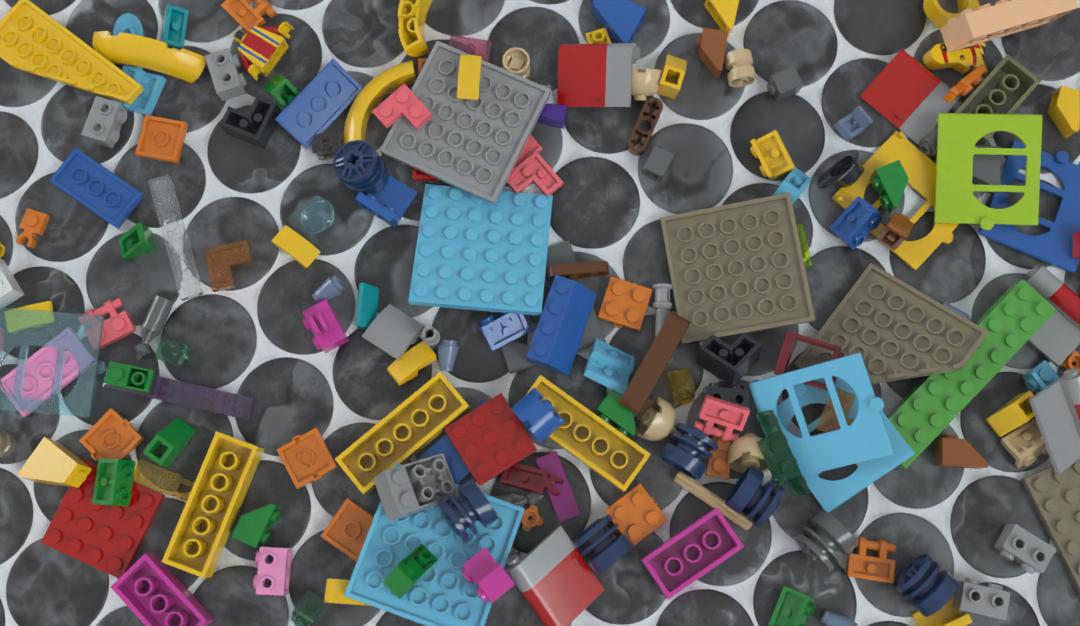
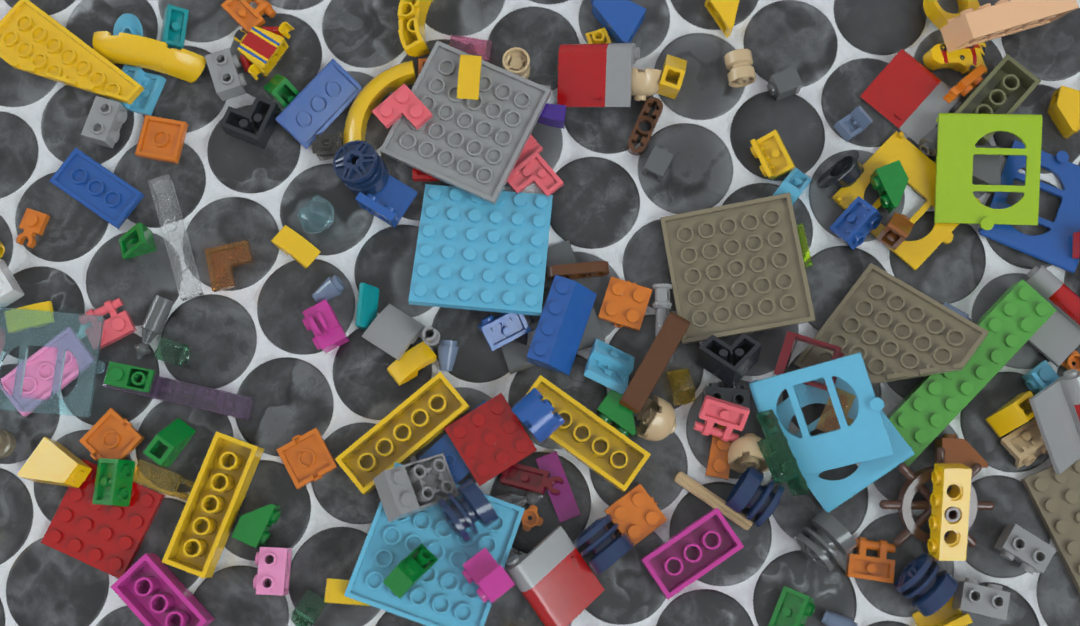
orange plate [321,498,374,562] -> none
dark blue wheel [658,423,719,480] -> none
dark orange slope [695,27,728,79] -> none
none -> brick [879,447,995,562]

